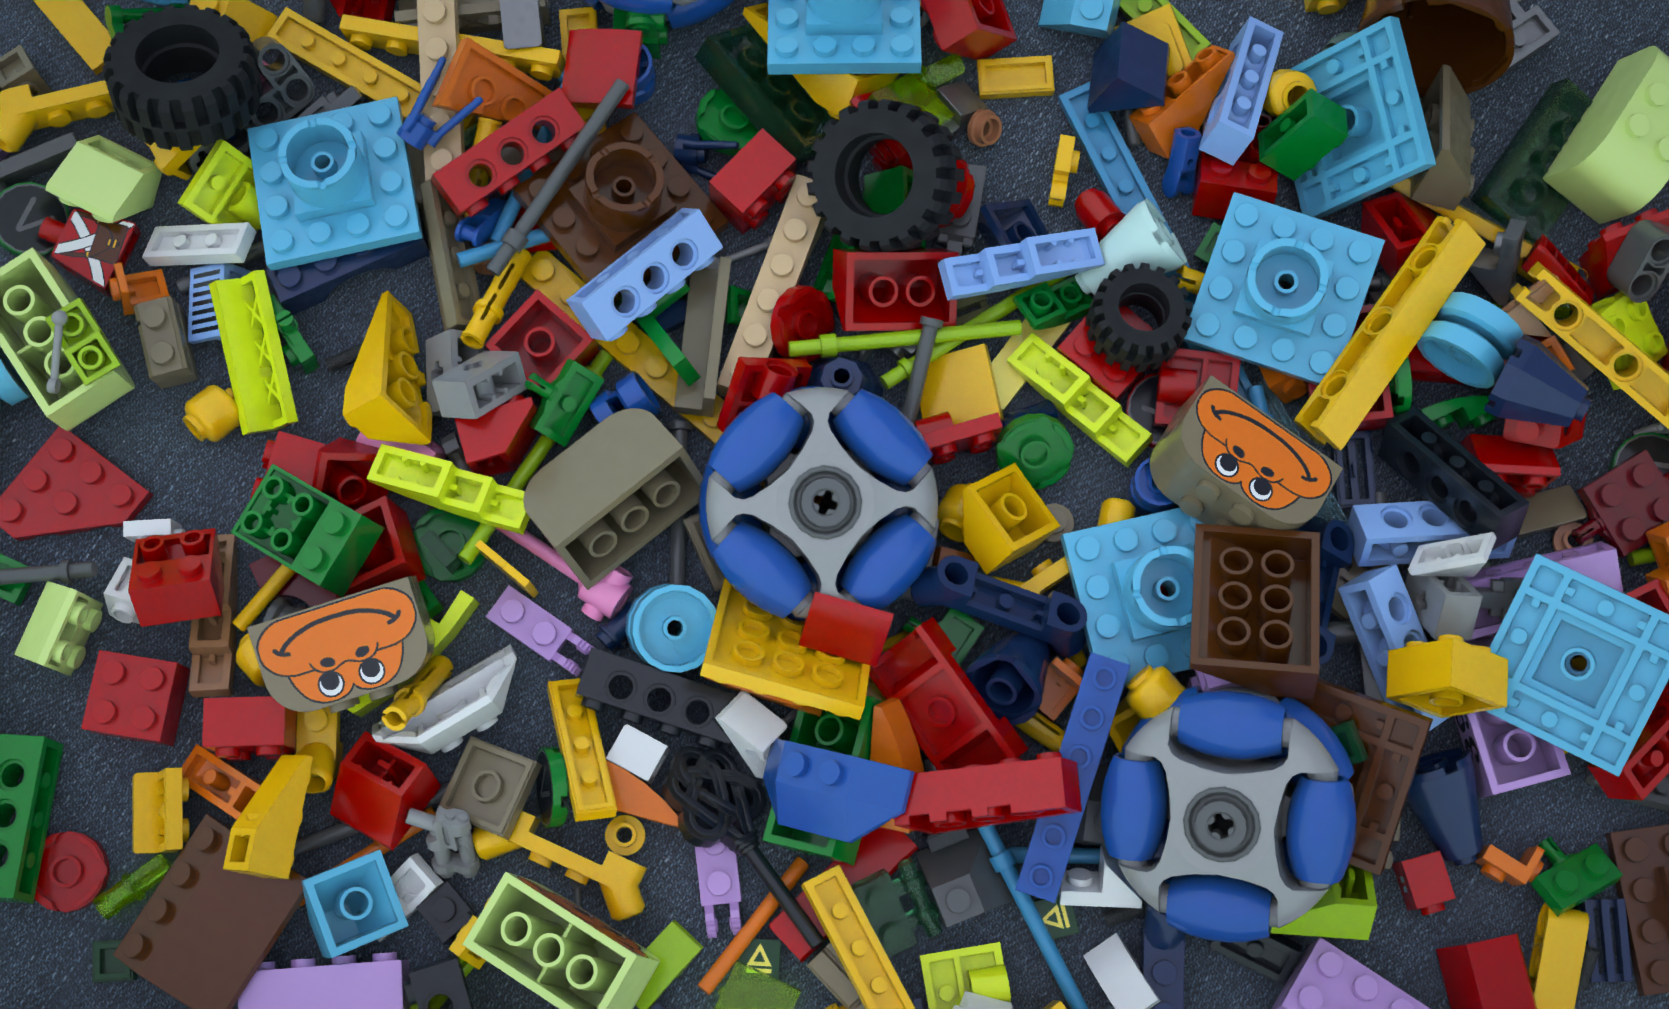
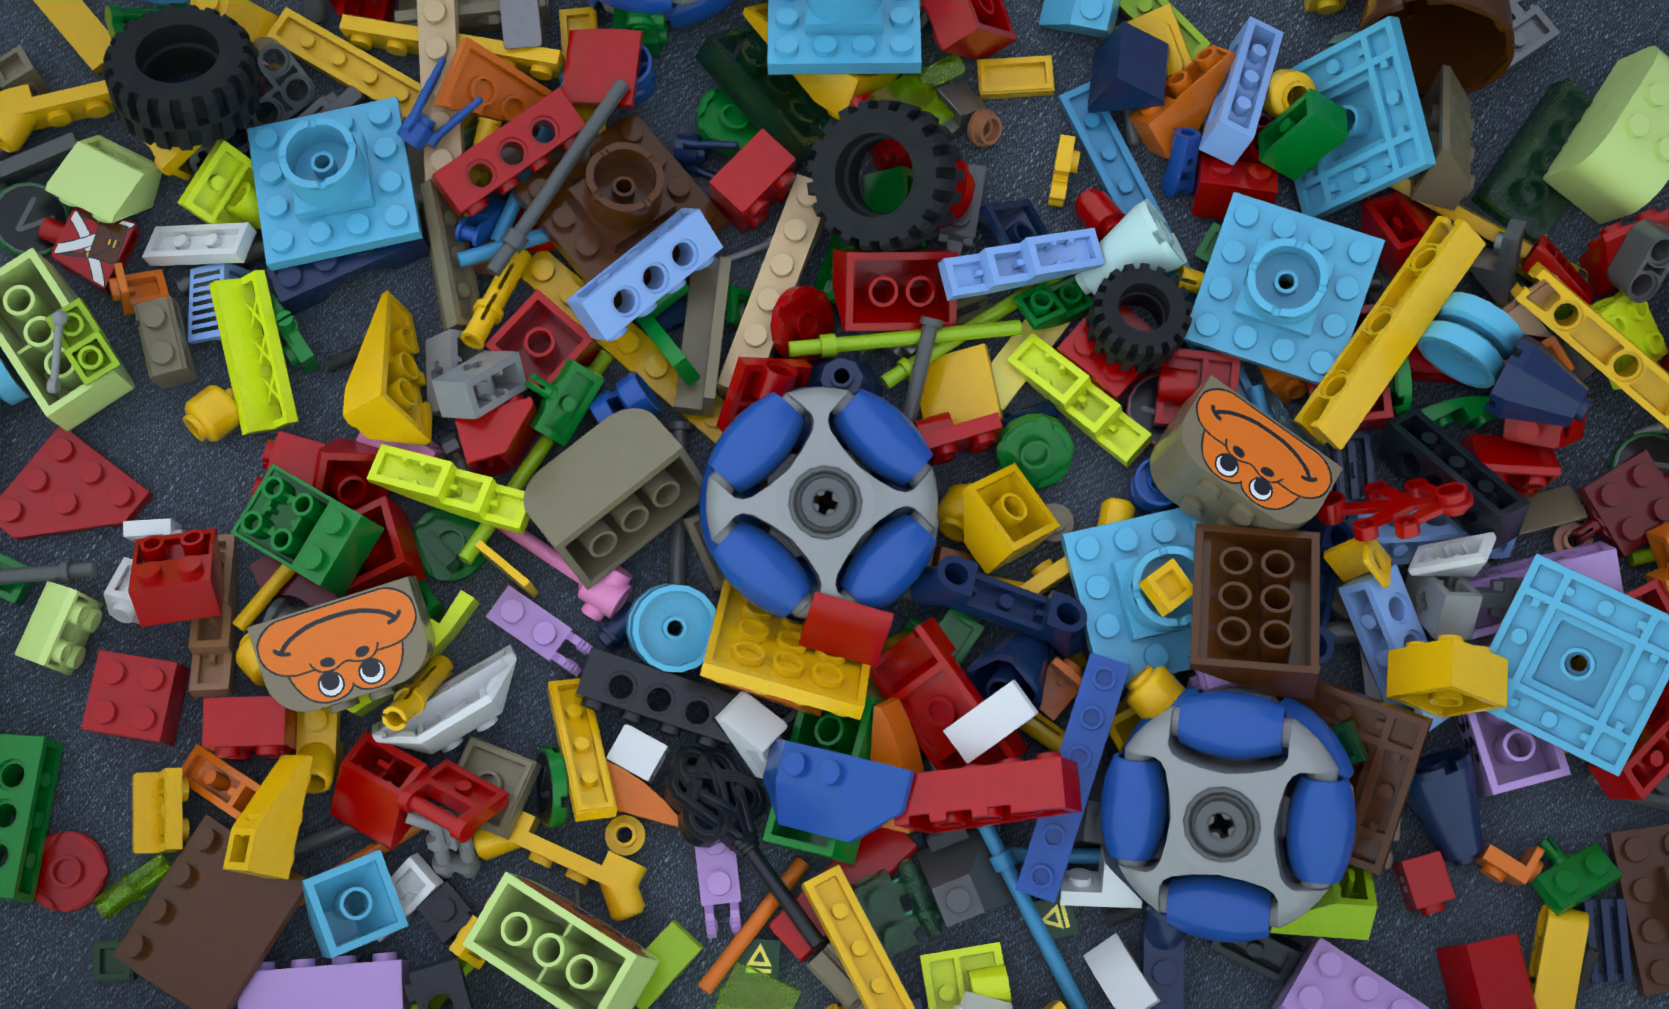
none -> red plate [396,759,509,843]
none -> white slope [943,679,1039,764]
none -> yellow plate [1138,558,1193,617]
none -> red plant [1315,478,1474,542]
none -> yellow bracket [1323,538,1391,588]

